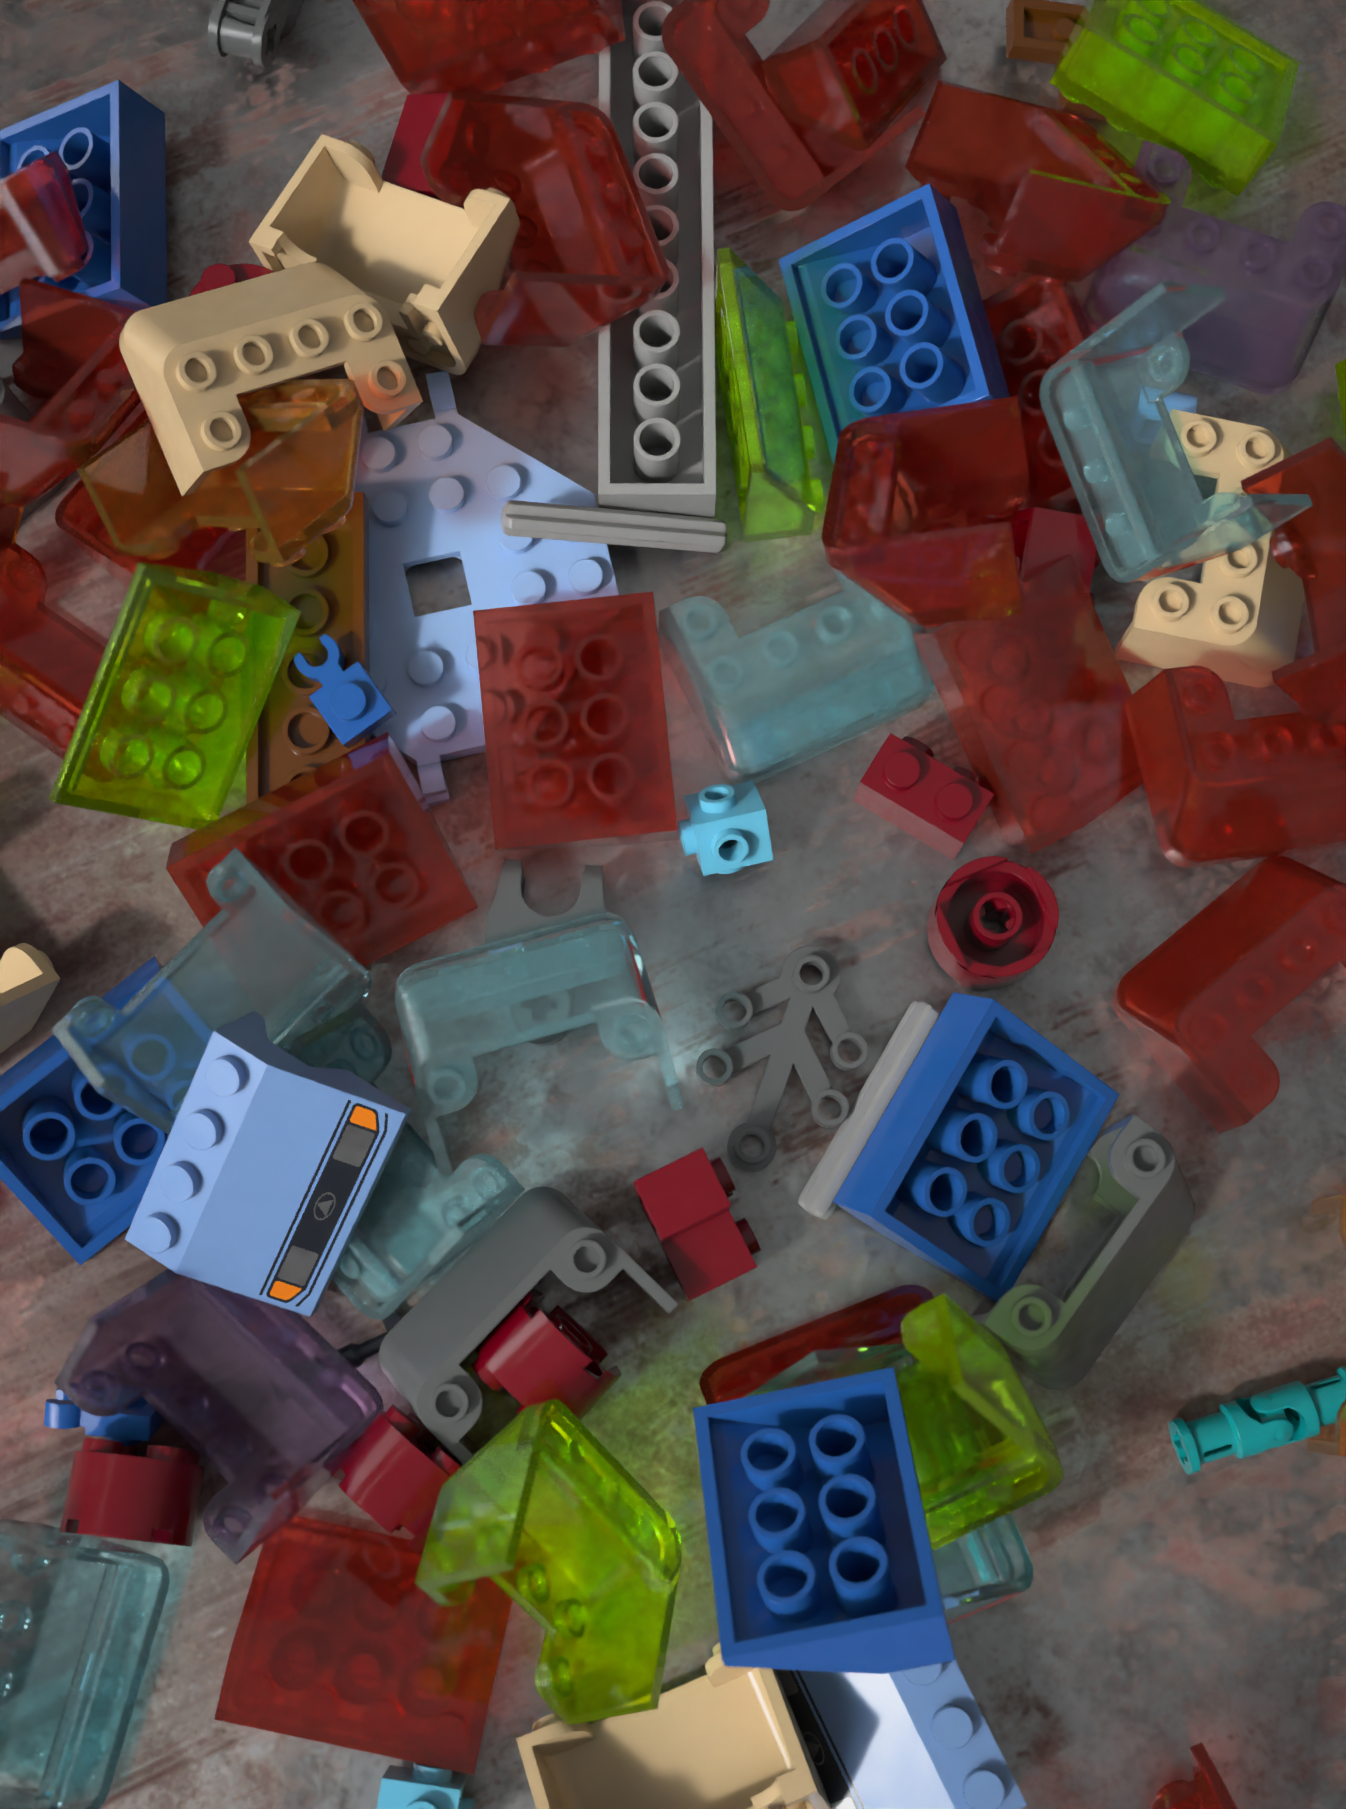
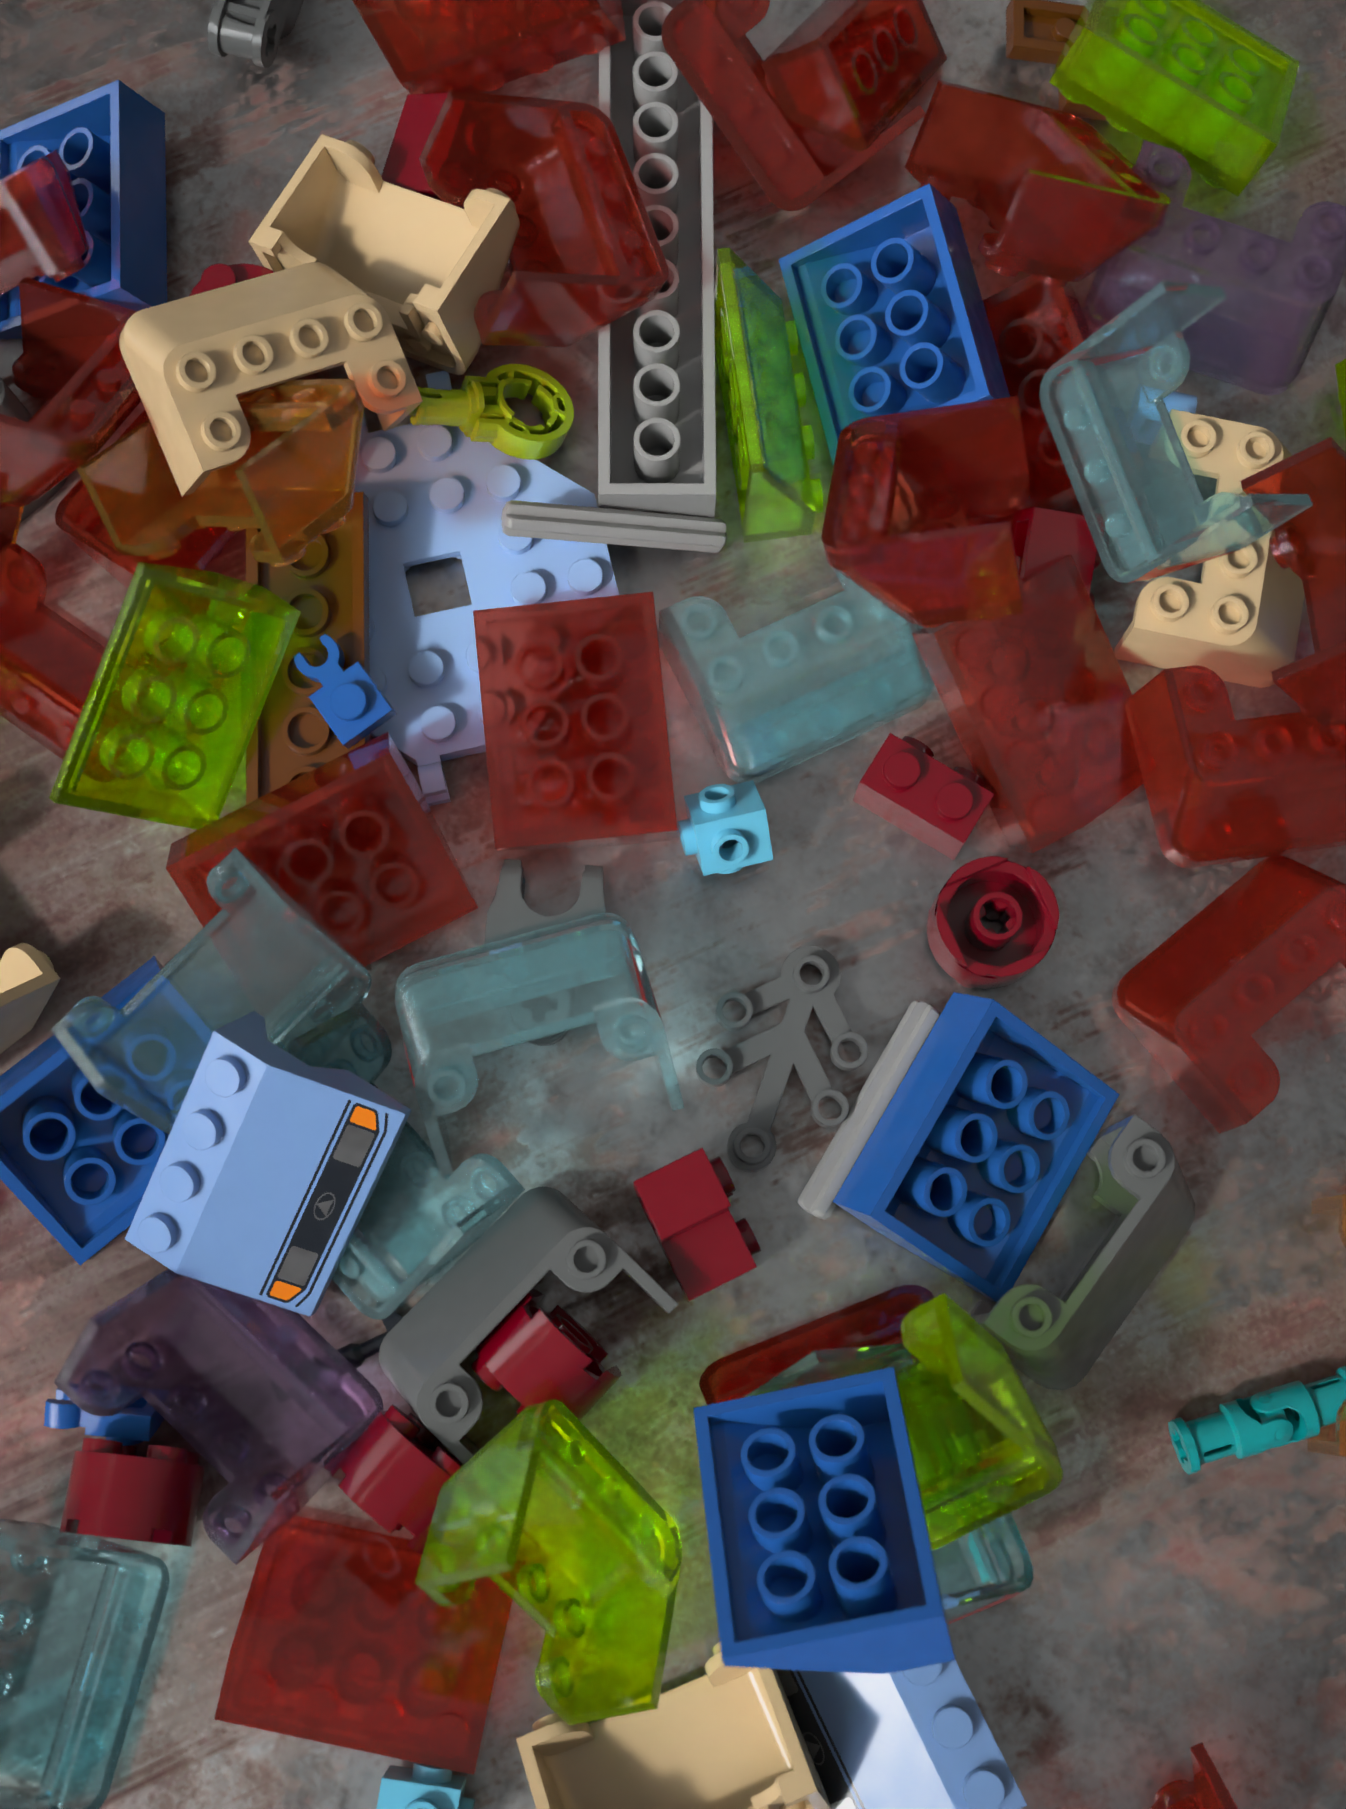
none -> lime pin [409,364,574,460]

